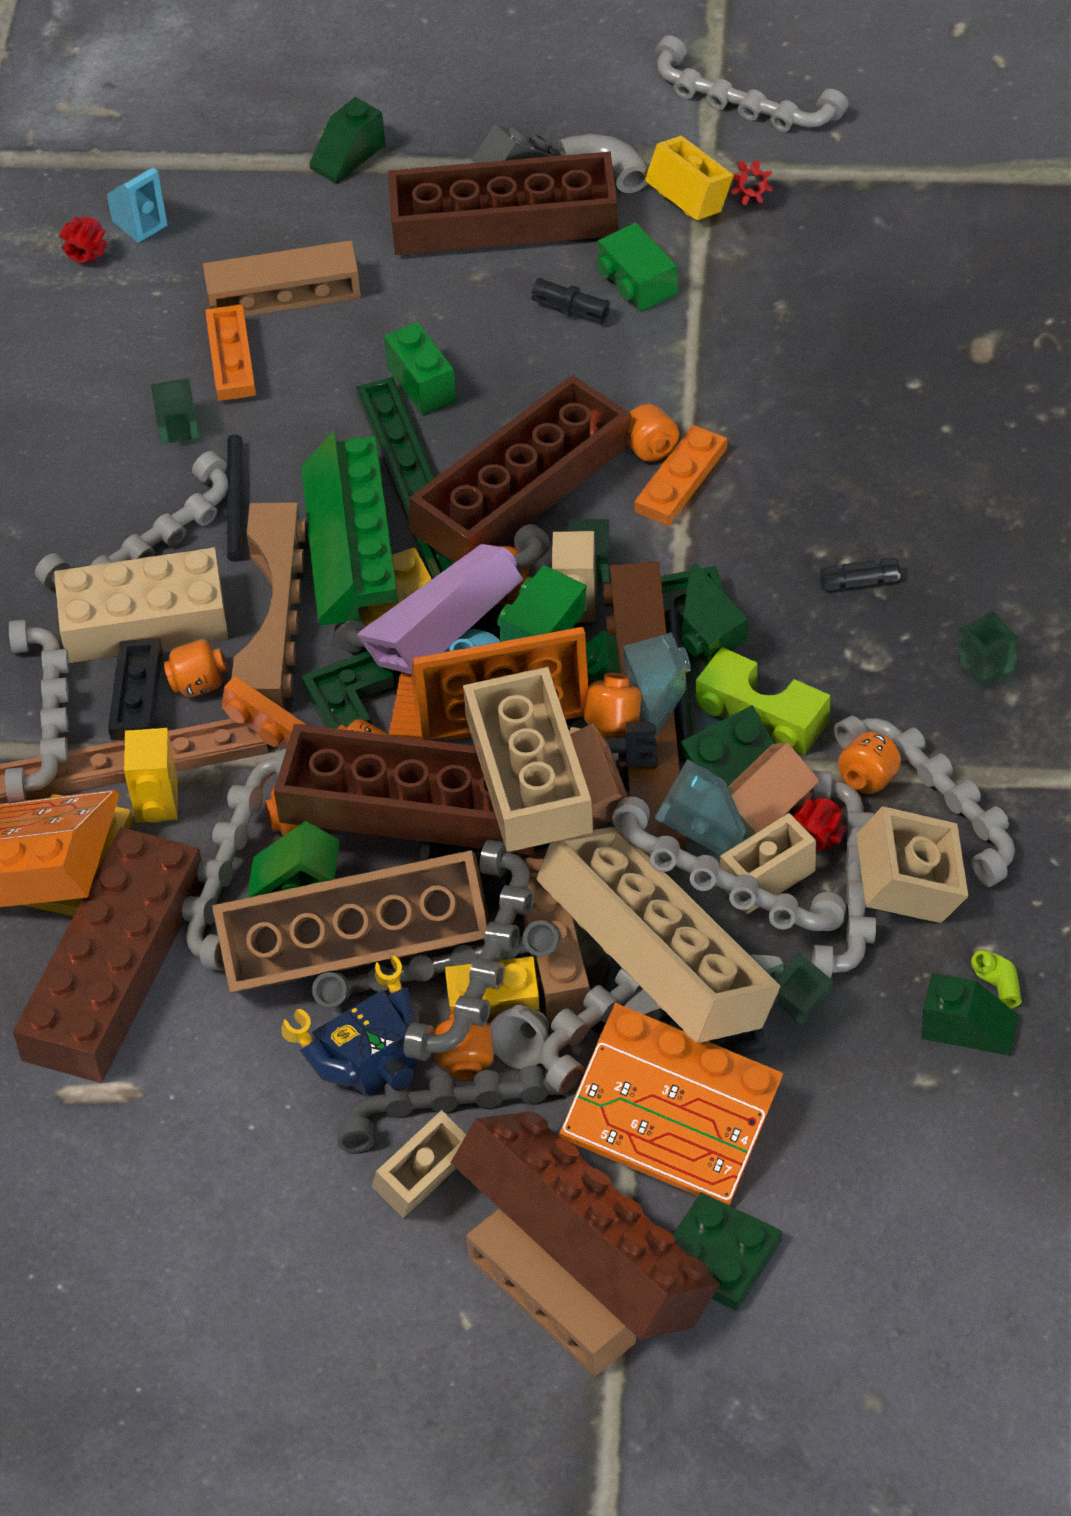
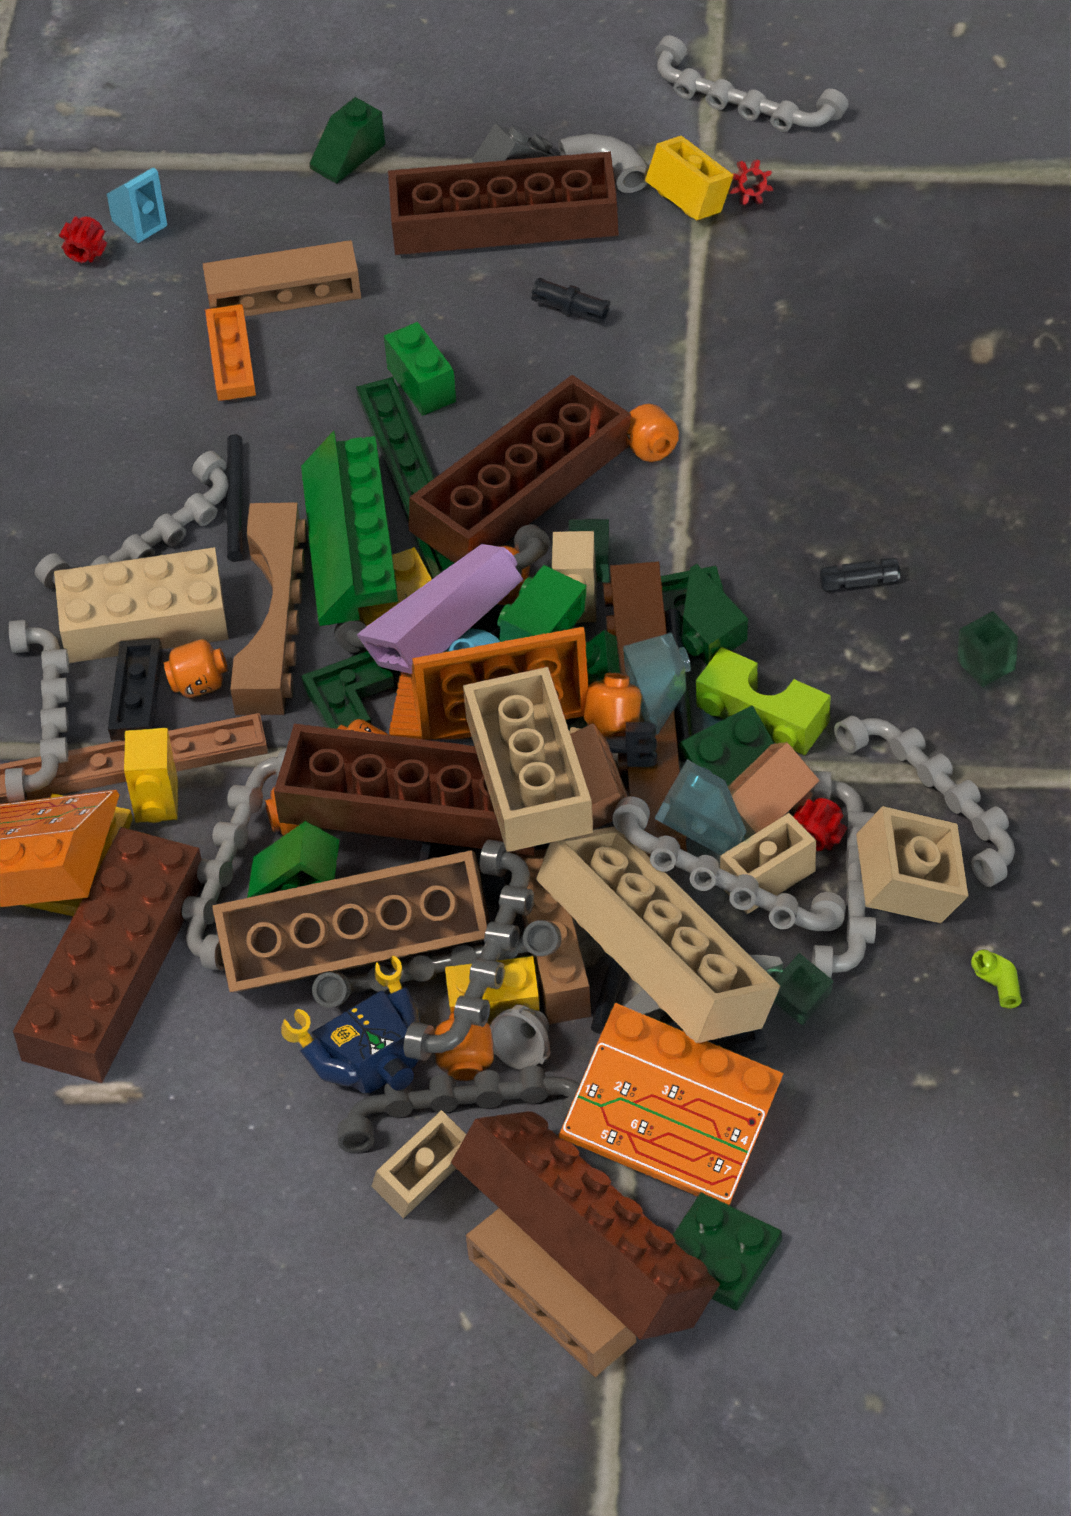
clear green brick [151,378,200,444] -> none
orange plate [222,675,306,750] -> none
light grey bar [541,968,643,1095] -> none
green brick [596,222,678,312] -> none
orange plate [634,425,727,526] -> none
orange head [838,731,901,794] -> none
dark green slope [921,973,1018,1056] -> none

